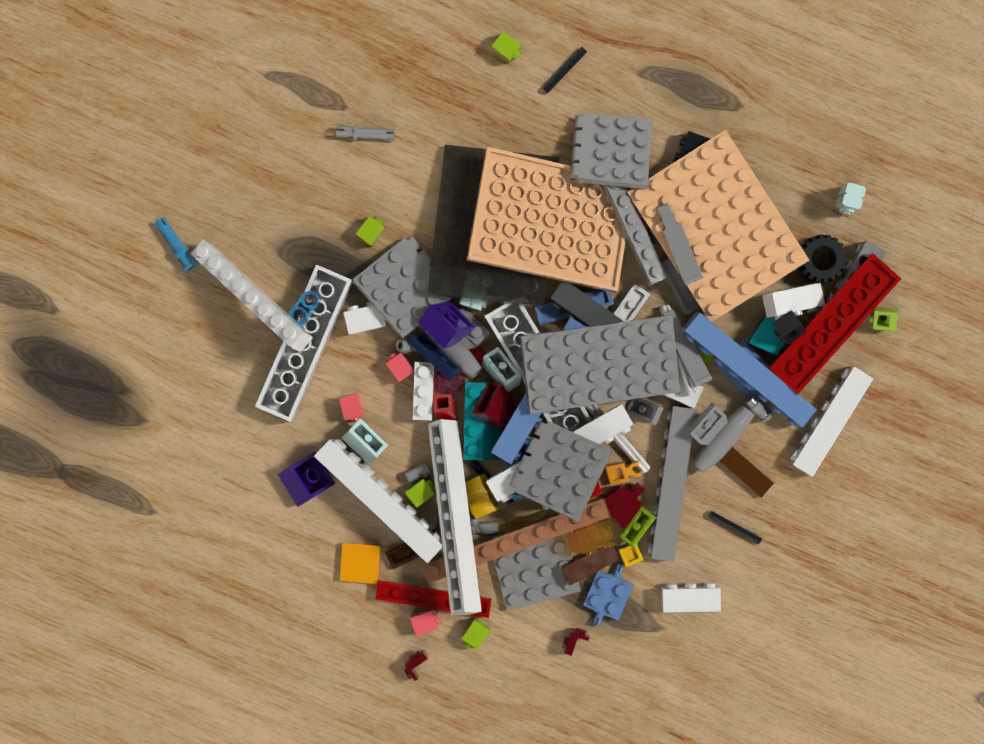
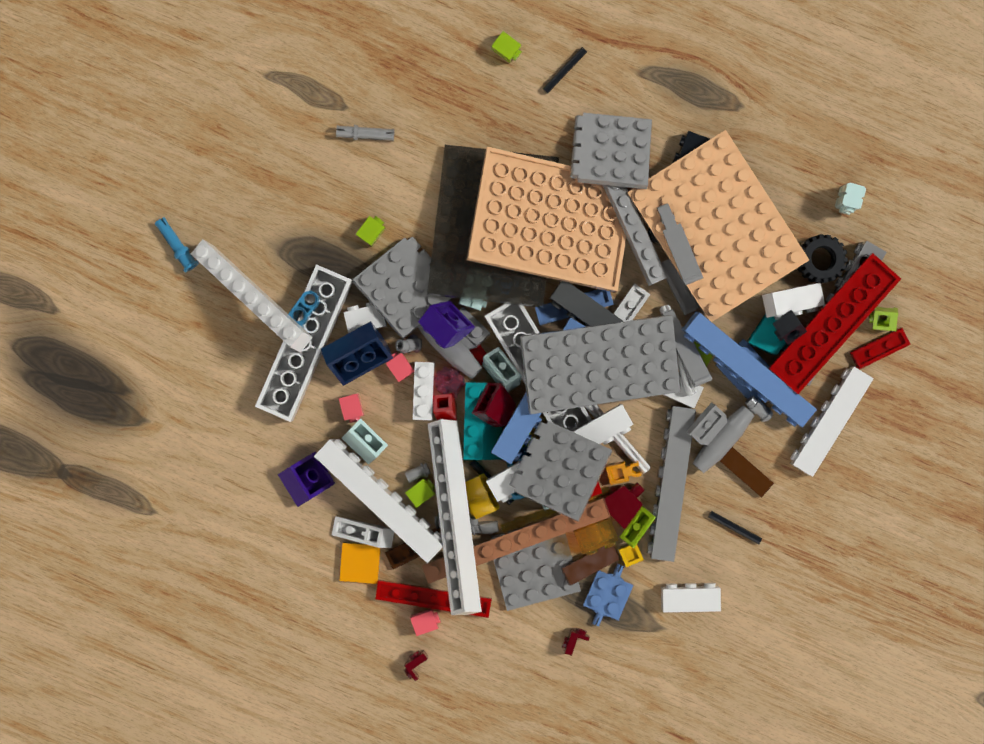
dark blue tile [408,333,462,380] -> none
lime brick [462,617,490,650] -> none
light grey slope [626,398,663,425] -> none
none -> dark blue brick [321,321,393,386]
none -> white slope [332,516,394,548]
none -> red tile [850,327,911,370]

